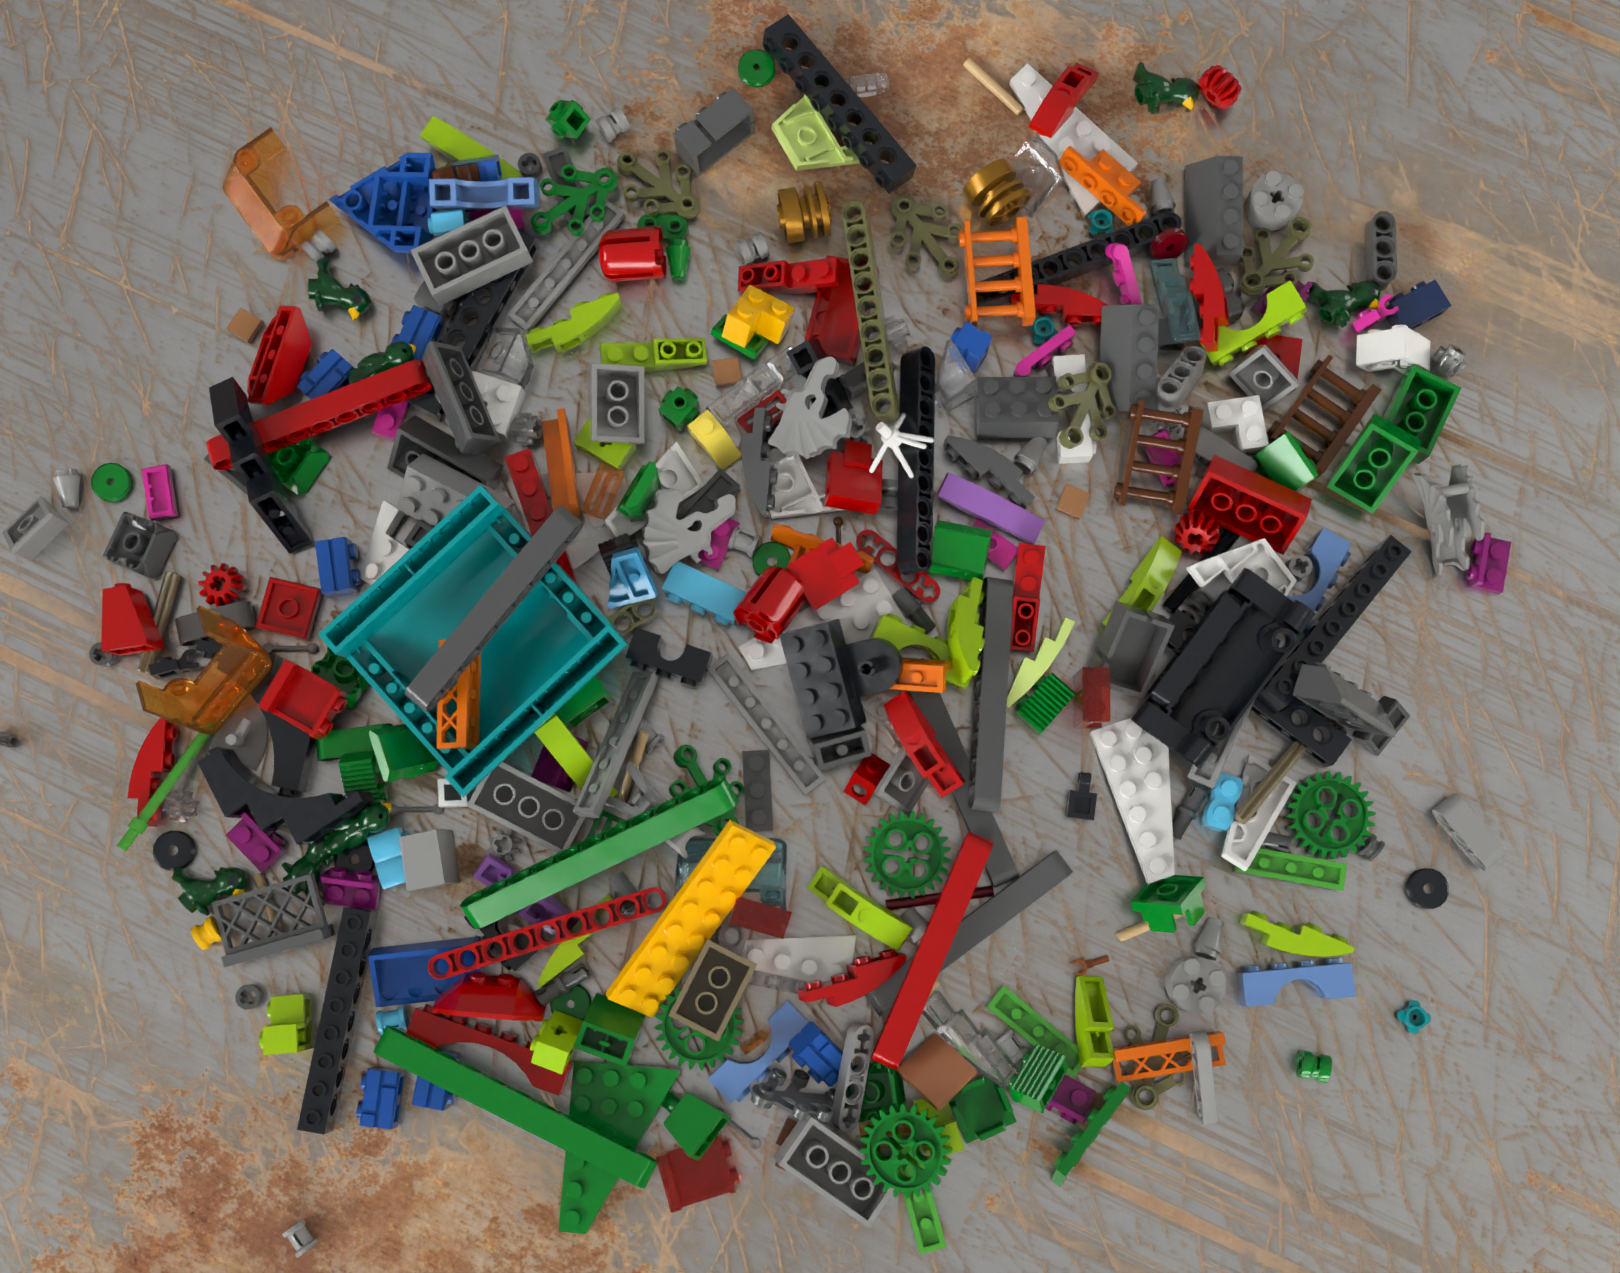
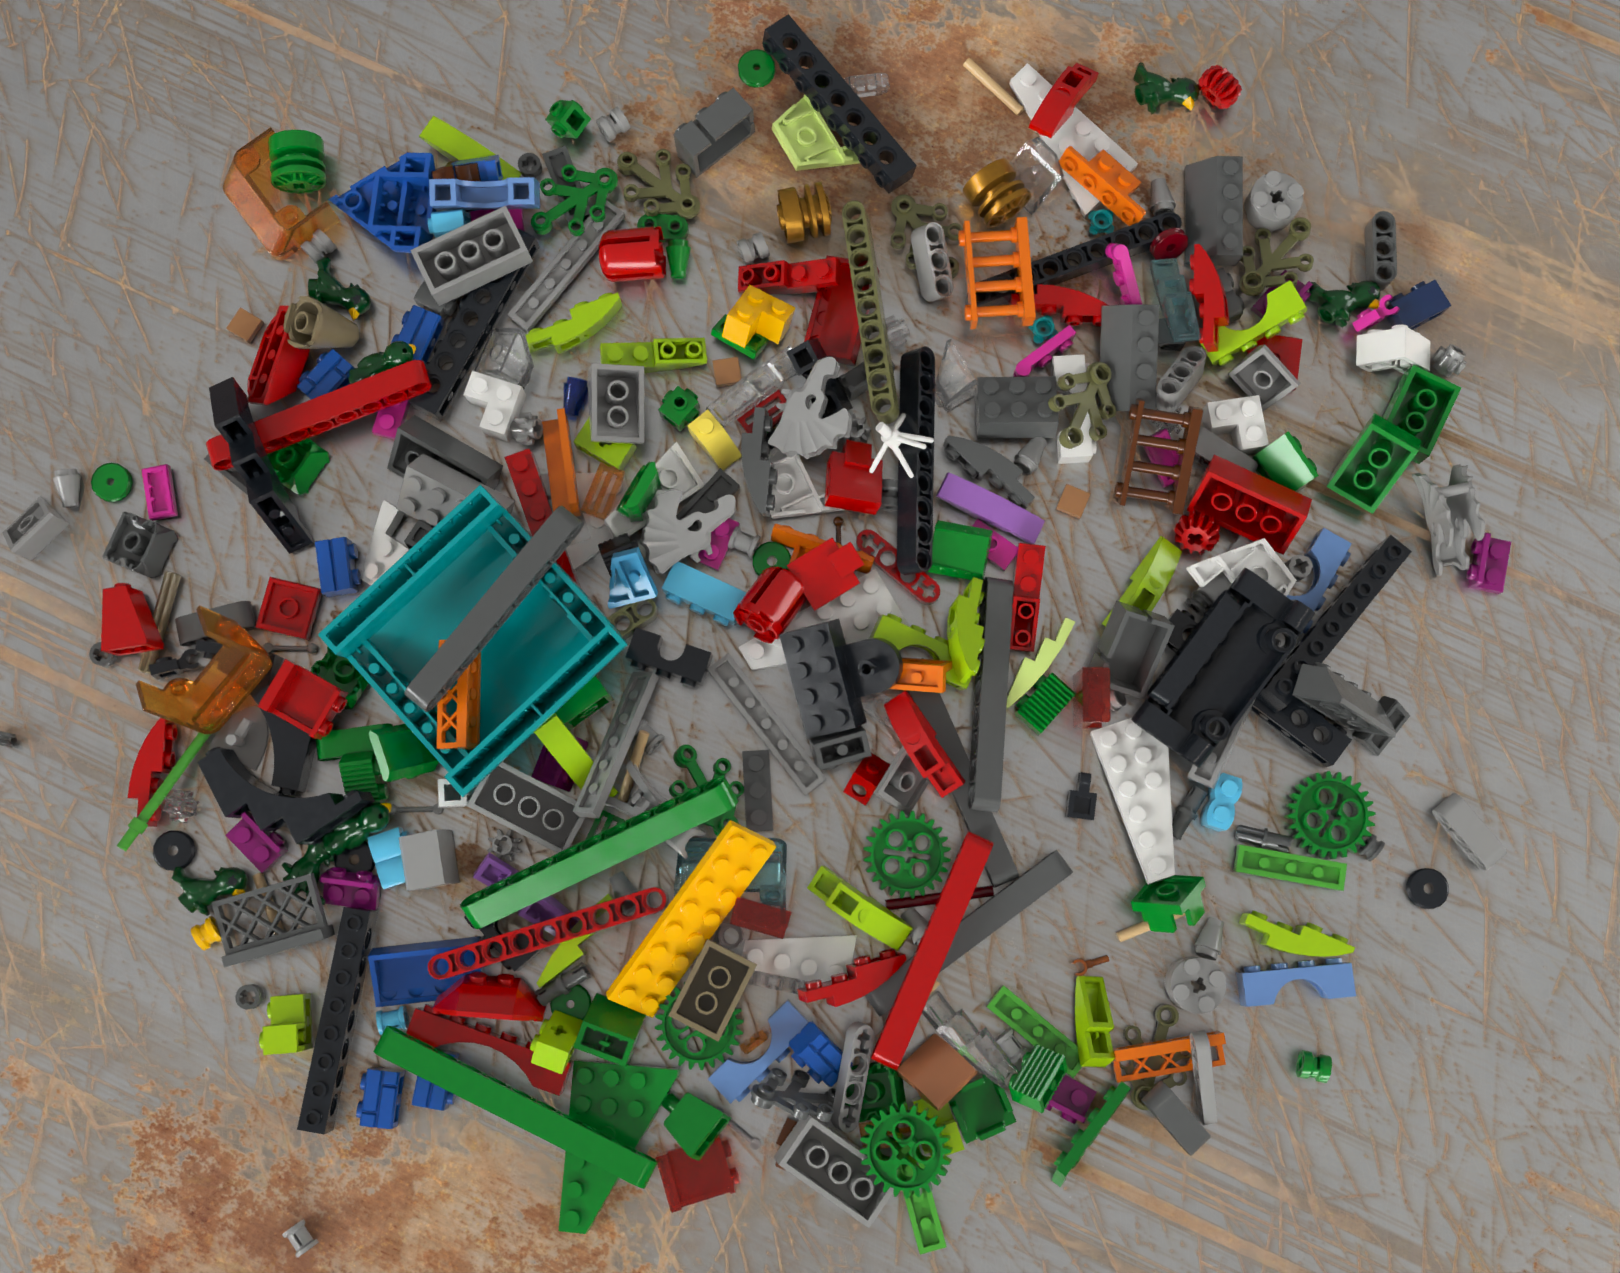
red gear [198,563,246,607] -> none
dark grey slope [422,341,500,455] -> none
dark grey axle [892,585,936,634] -> none
blue brick [948,322,992,373] -> none
black axle [1163,529,1239,613] -> none
white wing [1221,754,1297,871] -> none
dark tan axle [1234,741,1306,824] -> none
reddish brown fence [1267,355,1382,479] -> none
teal plate [1397,1000,1431,1034] -> none
none -> green wheel [268,130,327,194]
none -> dark tan cone [284,296,360,349]
none -> clear blue cone [563,377,588,416]
none -> light grey beam [911,222,954,302]
none -> light grey plate [1102,688,1126,711]
none -> dark grey beam [1141,1081,1211,1156]

